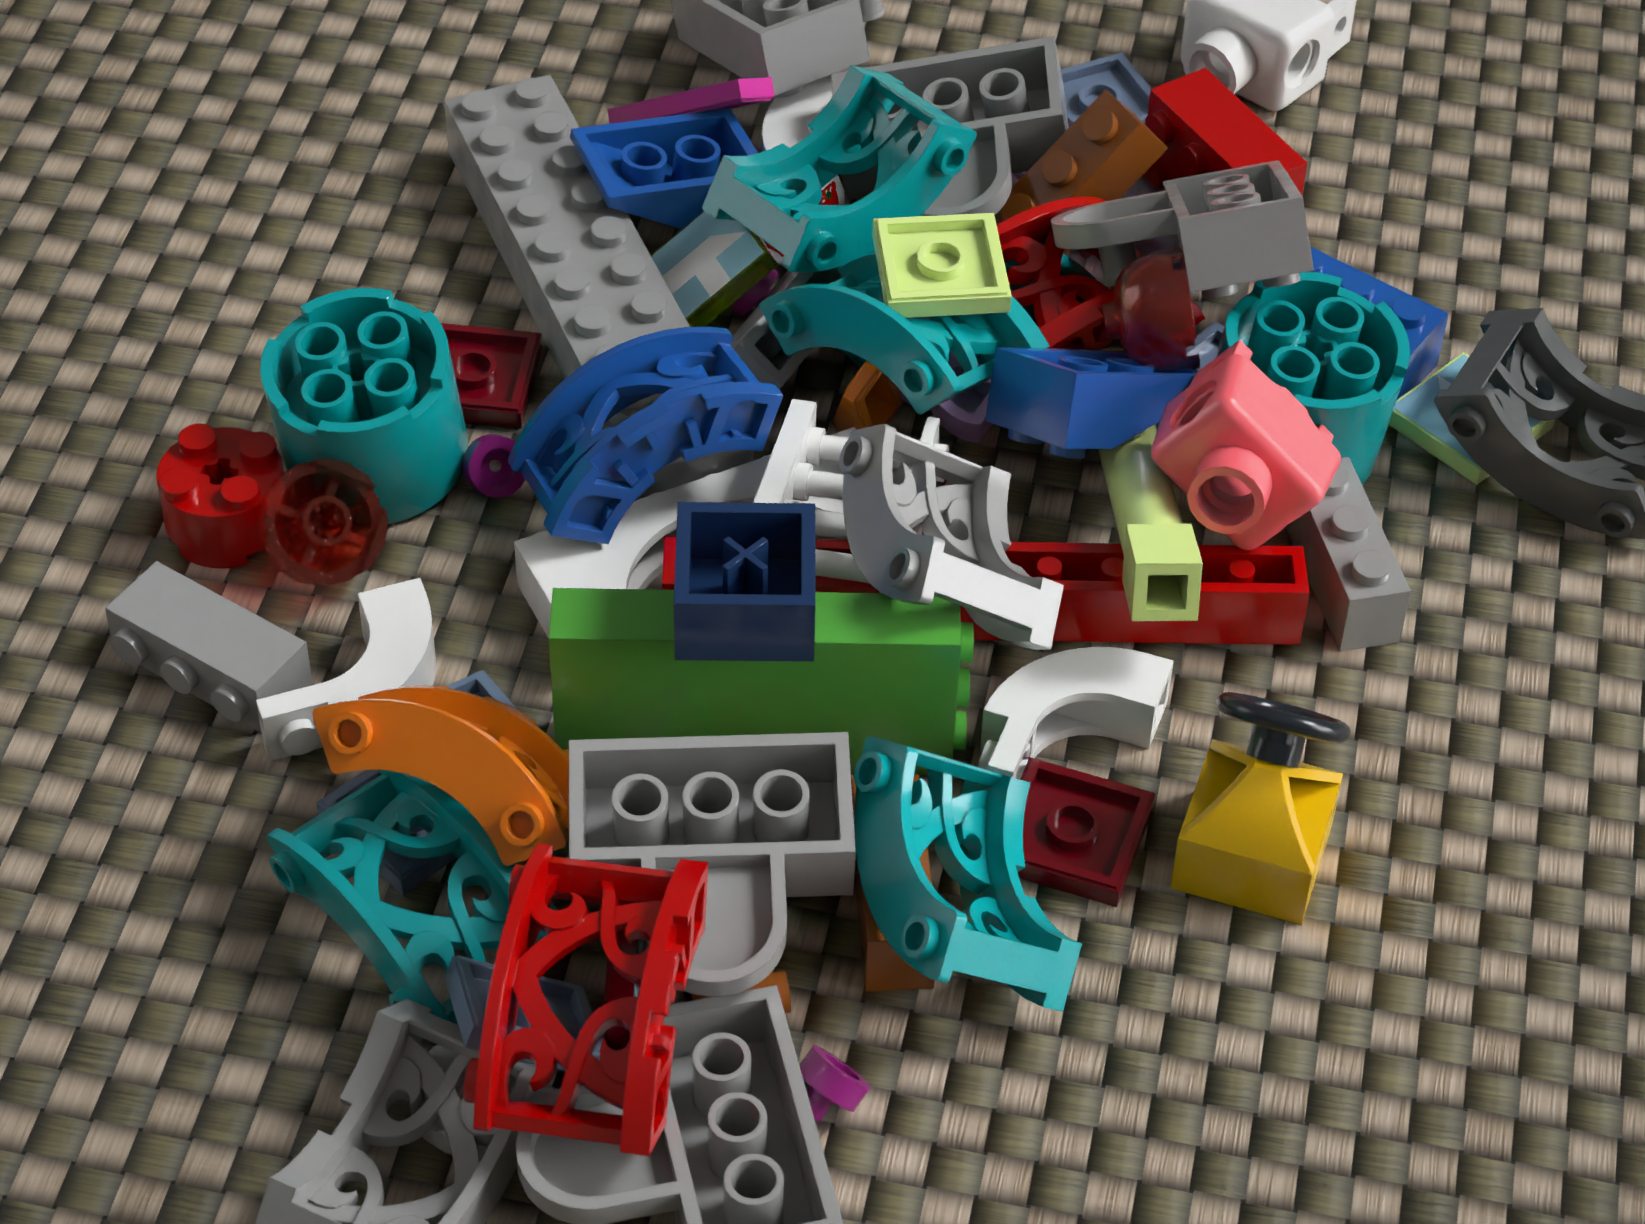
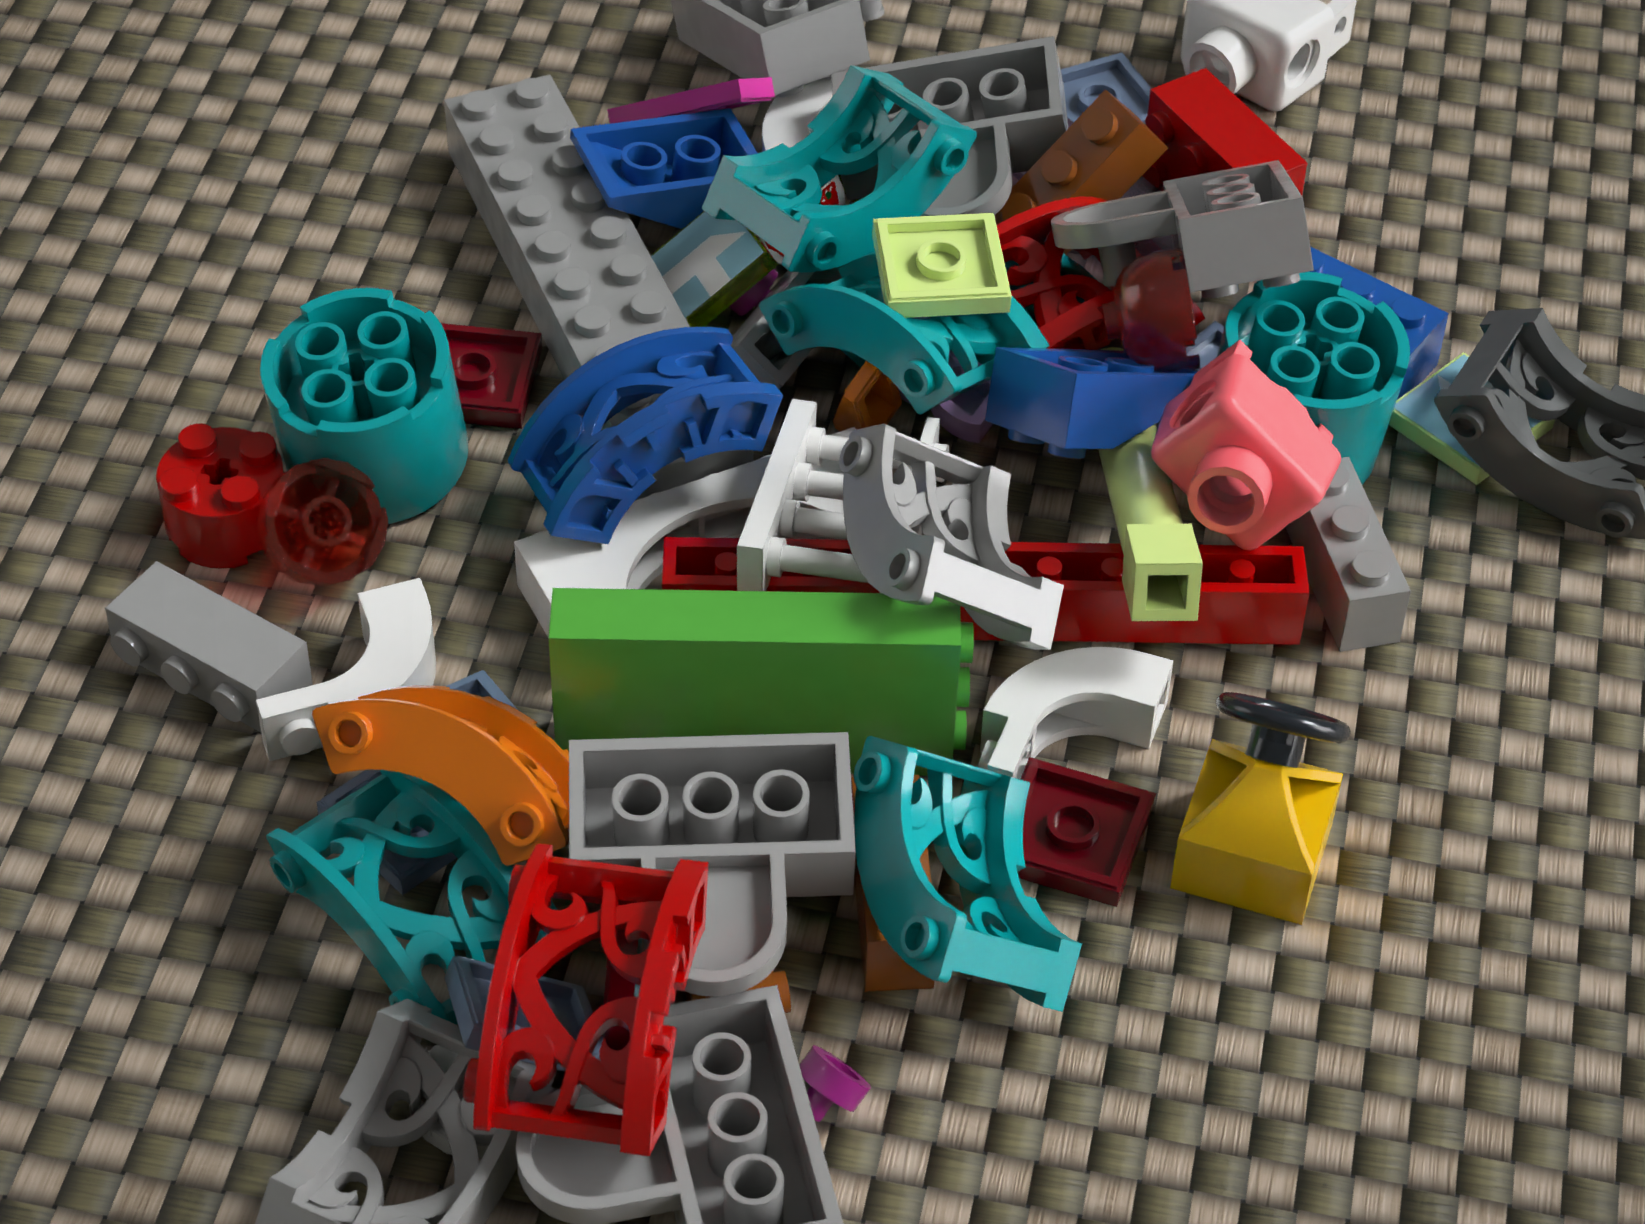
magenta tile [462,434,526,498] -> none
dark blue brick [674,502,816,662] -> none

